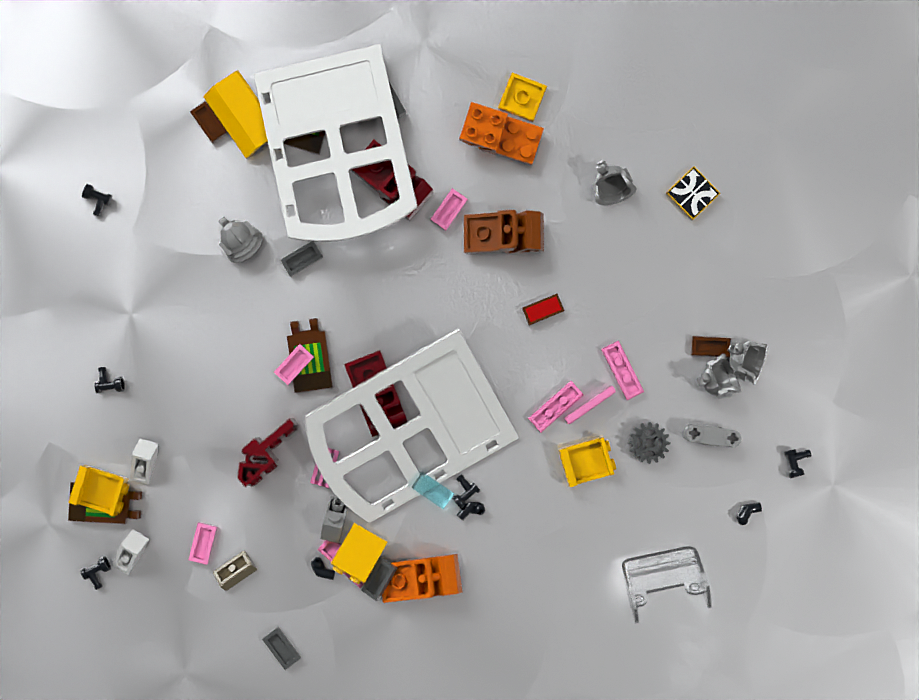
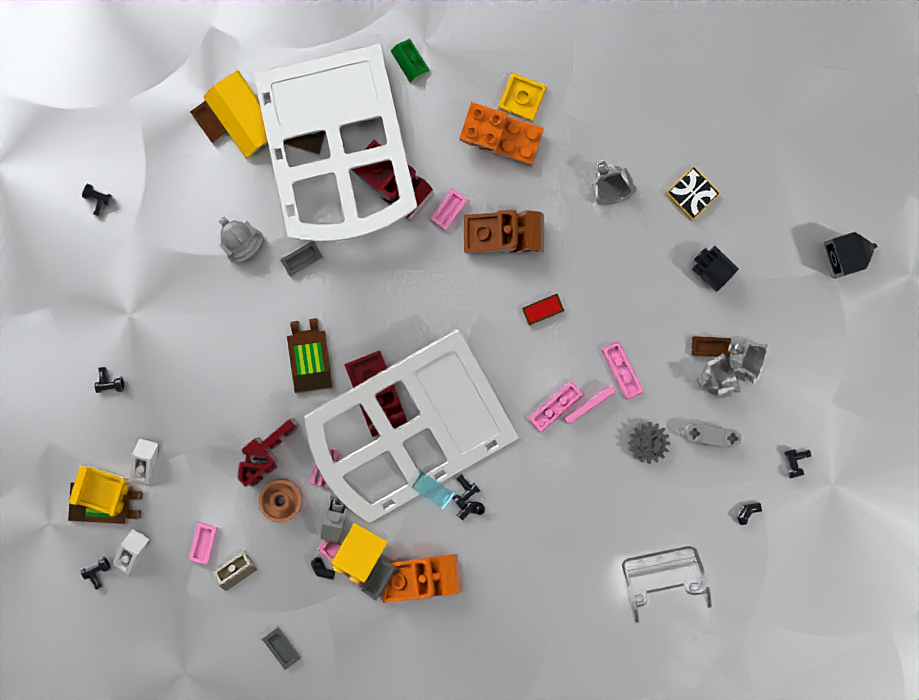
bright pink tile [274,344,314,385] -> none
dark grey tile [389,82,406,118] -> none
yellow panel [558,437,616,487] -> none
none -> nougat wheel [259,479,304,522]
none -> green slope [391,39,430,82]
none -> black gear [692,246,739,292]
none -> black piece [823,232,877,279]

